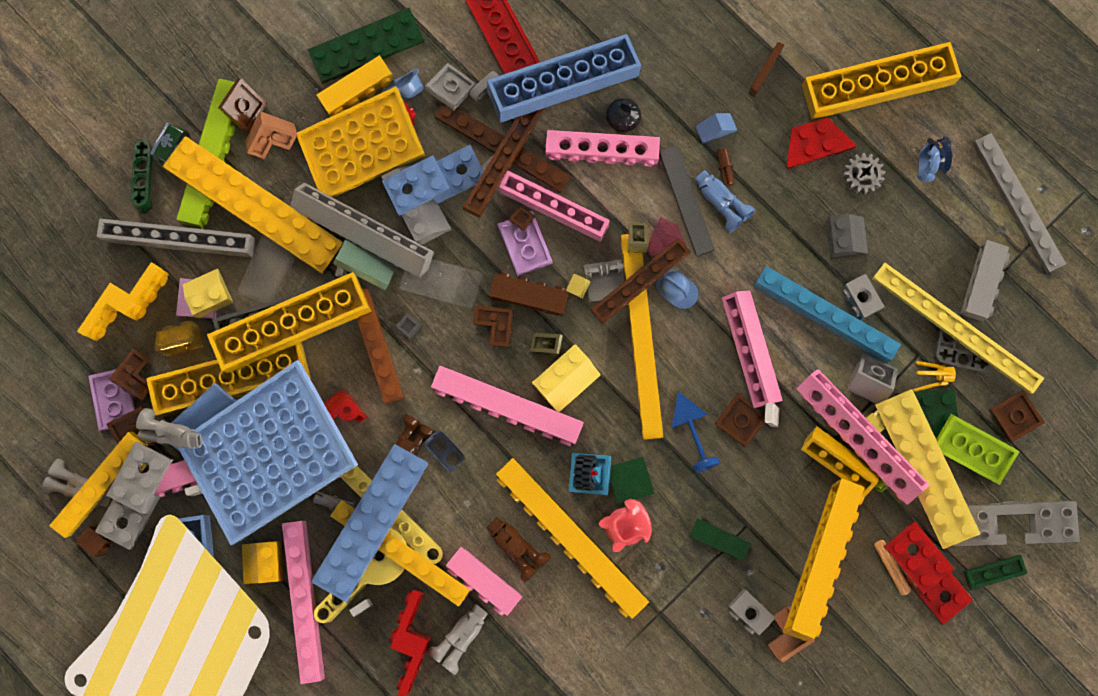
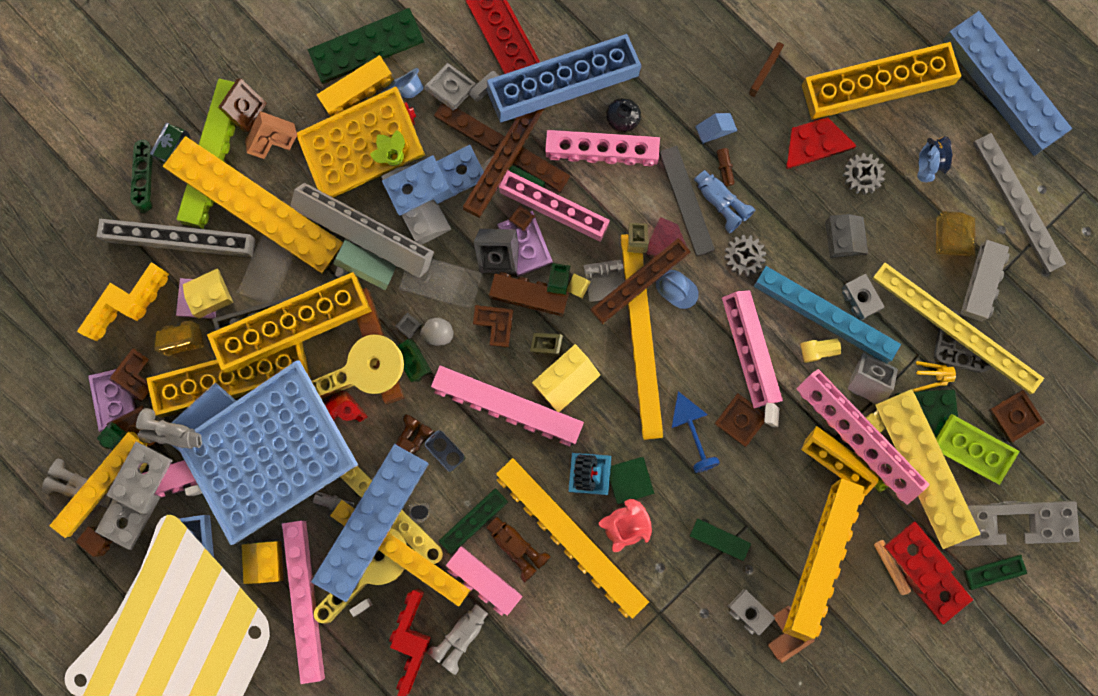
none -> dark green brick [97,422,127,451]
none -> light yellow beam [311,335,404,399]
none -> lime plate [370,130,405,166]
none -> dark green hinge [397,339,433,382]
none -> tile [409,503,430,523]
none -> light grey hair [420,318,454,346]
none -> dark green tile [438,488,509,555]
none -> dark grey slope [474,229,519,274]
none -> dark green tile [509,165,545,188]
none -> dark green tile [547,263,571,295]
none -> light grey gear [724,235,766,277]
none -> light yellow piece [800,338,841,363]
none -> clear yellow slope [936,211,975,256]
none -> medium blue brick [943,11,1072,156]

